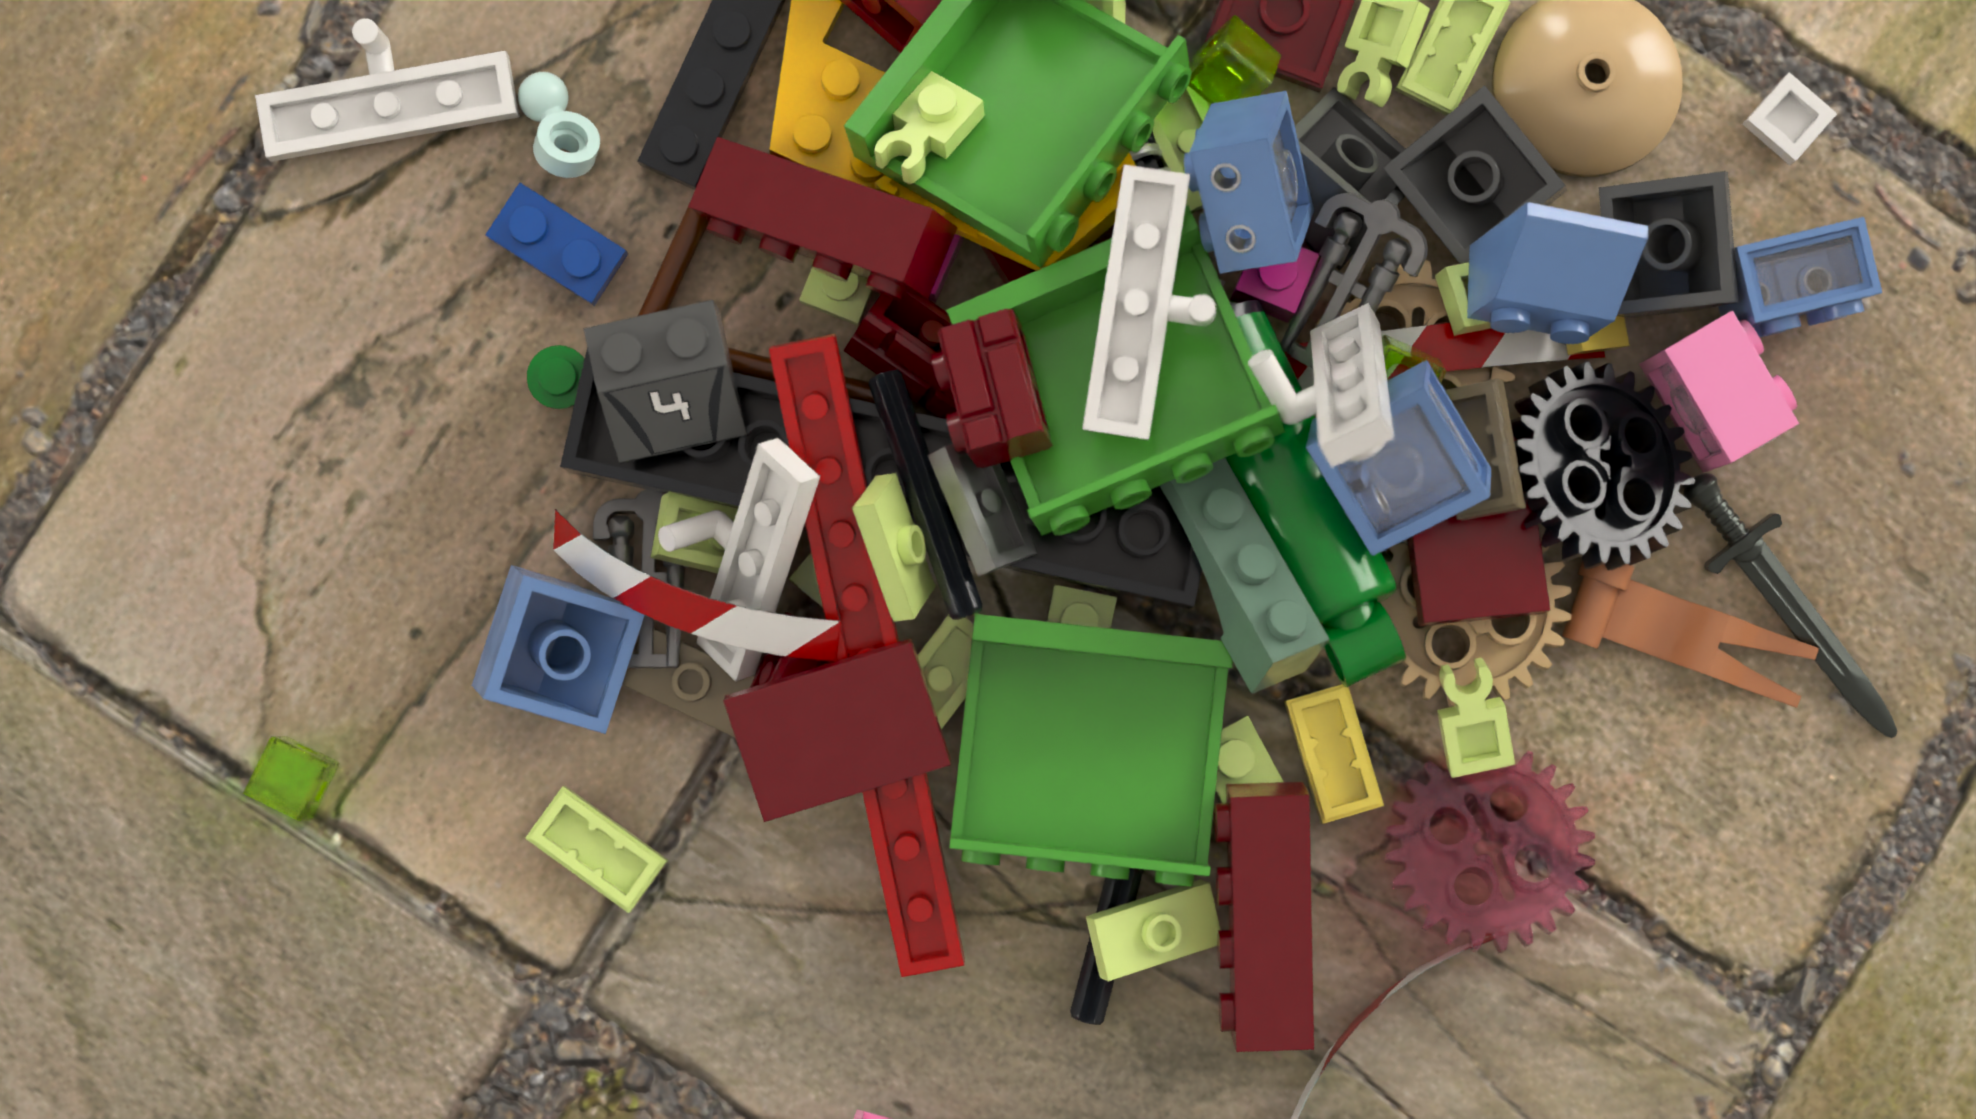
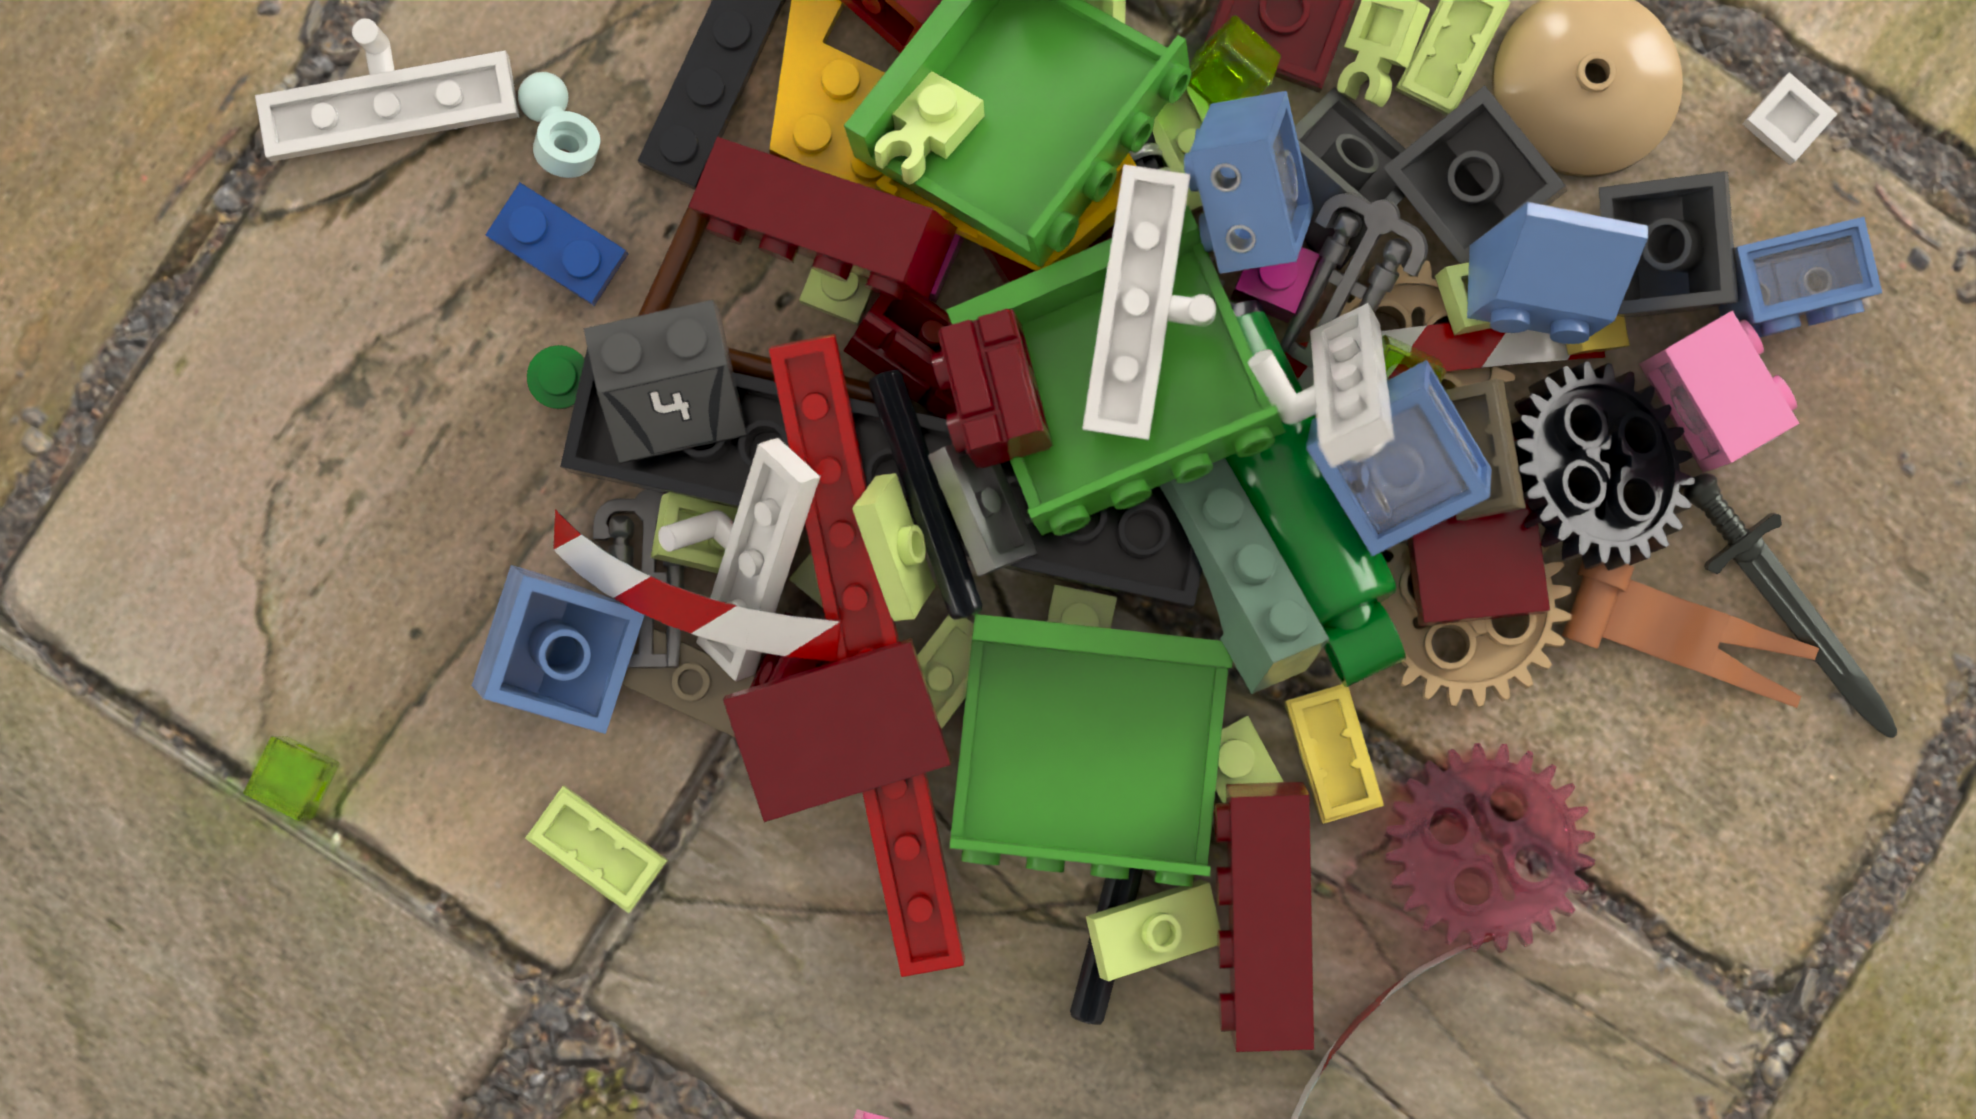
yellowish green plate [1437,657,1515,778] -> none

